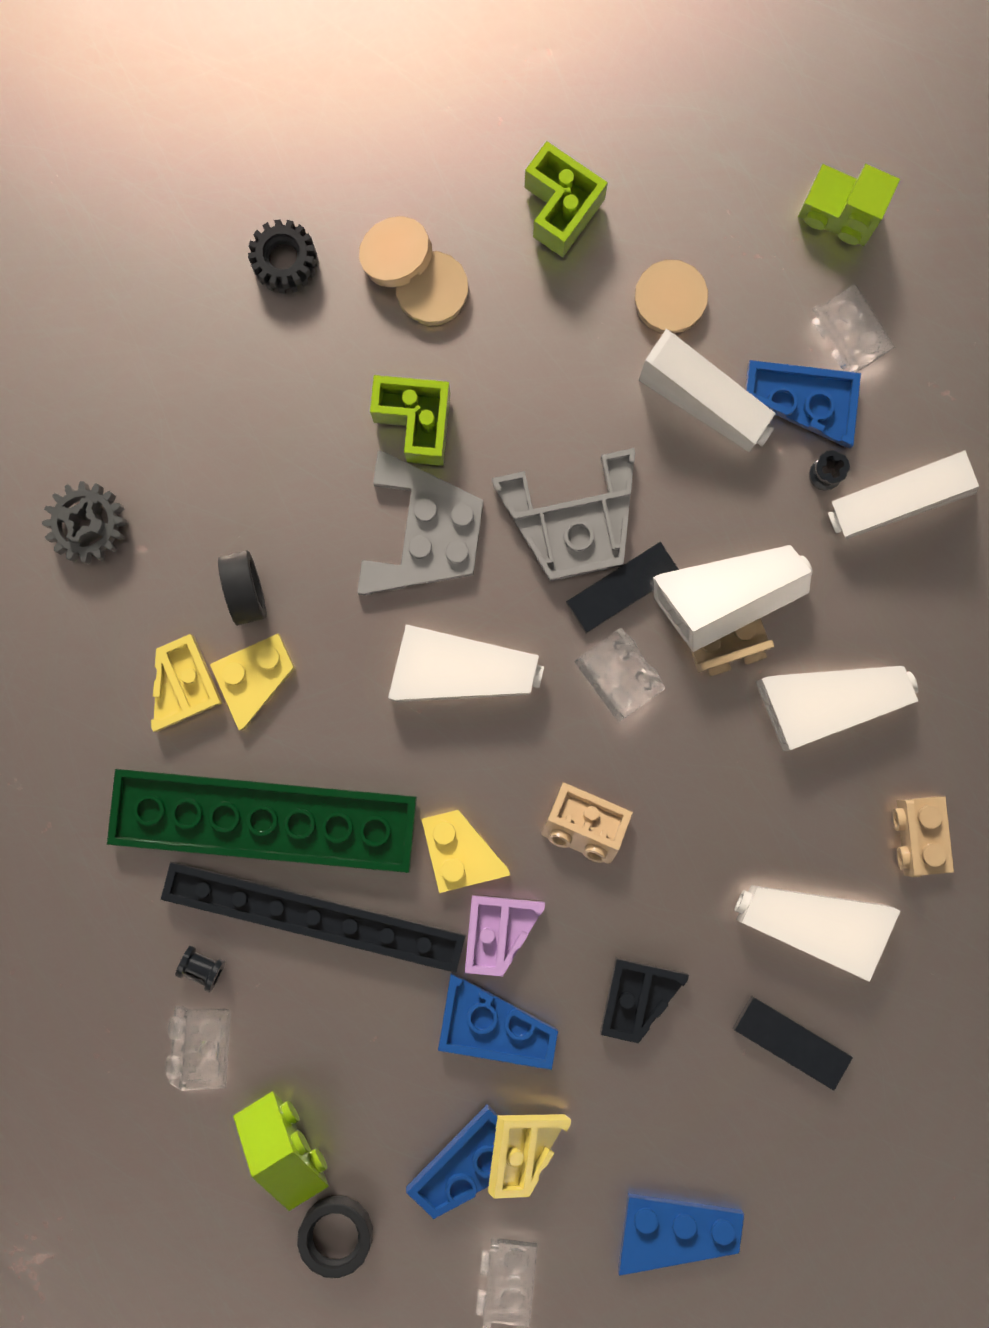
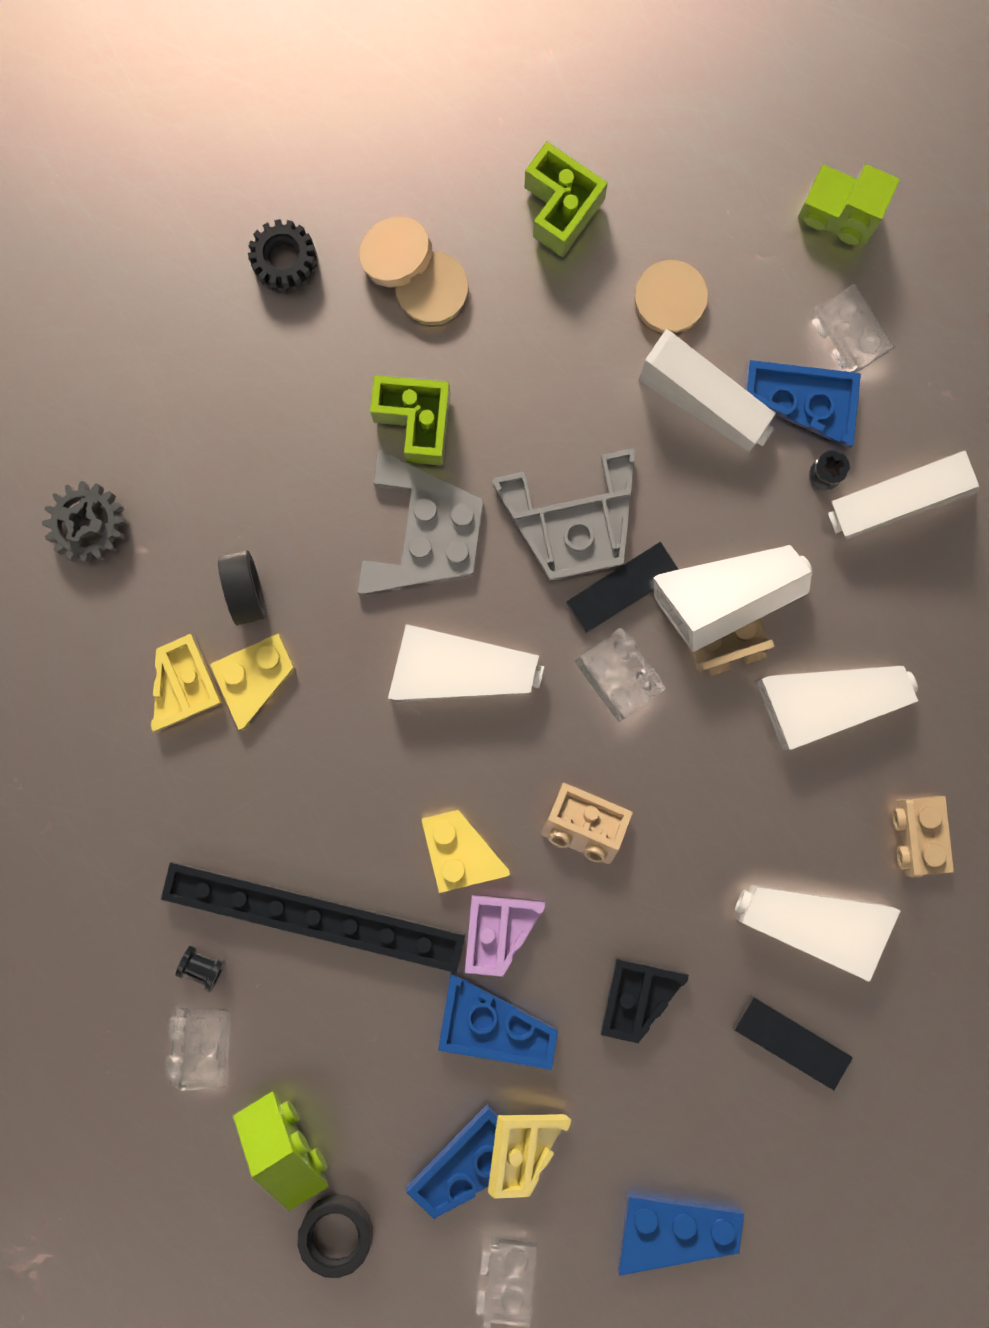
dark green plate [107,769,417,873] -> none

